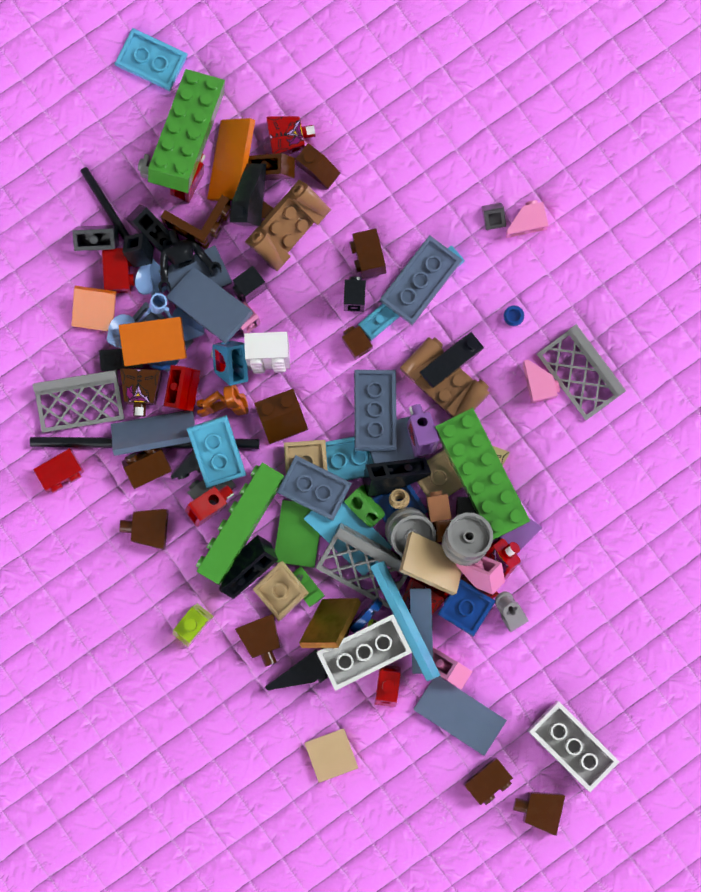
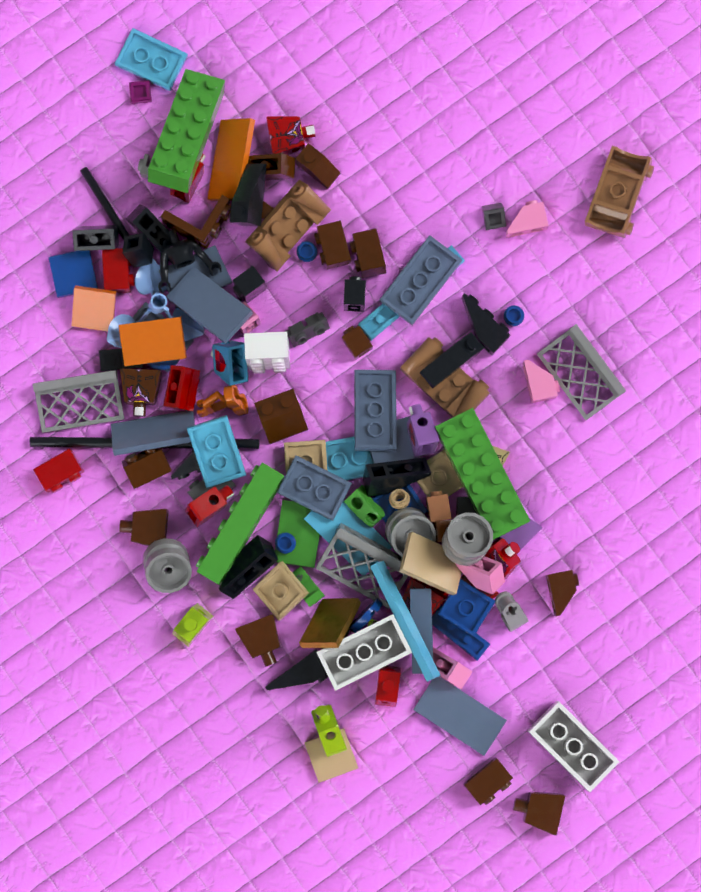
none -> blue tile [48,250,98,298]
none -> magenta tile [129,80,152,104]
none -> light grey wheel [143,538,192,593]
none -> blue plate [275,533,296,554]
none -> dark grey hinge [285,312,330,347]
none -> blue plate [297,241,317,262]
none -> lime torso [311,704,347,757]
none -> reddish brown brick [314,220,351,270]
none -> blue tile [432,605,490,661]
none -> black slope [461,293,510,356]
none -> reddish brown slope [546,570,579,616]
none -> medium nougat piece [585,145,654,238]

